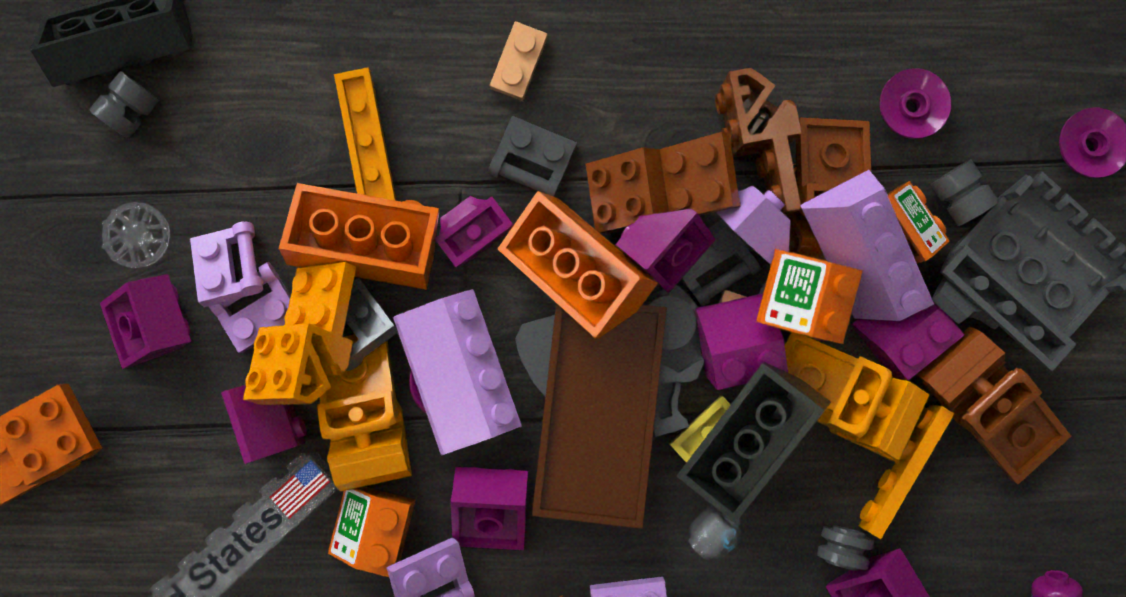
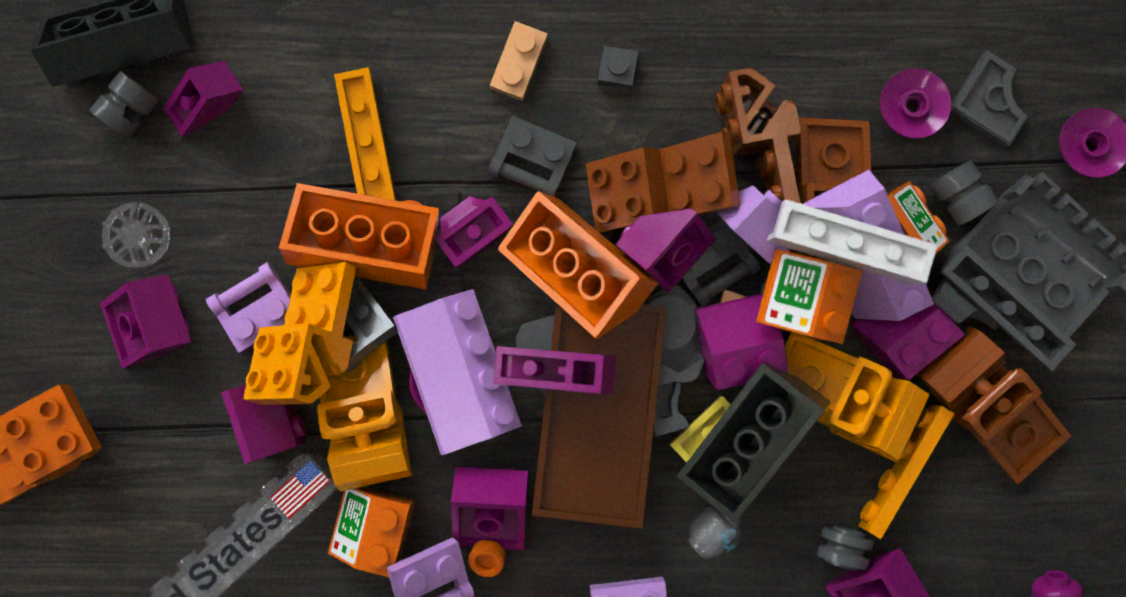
lavender plate [190,222,263,307] -> none
none -> magenta slope [164,61,243,137]
none -> orange tile [468,540,506,577]
none -> magenta slope [493,346,617,394]
none -> dark grey plate [597,46,638,89]
none -> white panel [767,199,937,285]
none -> dark grey tile [950,50,1028,148]

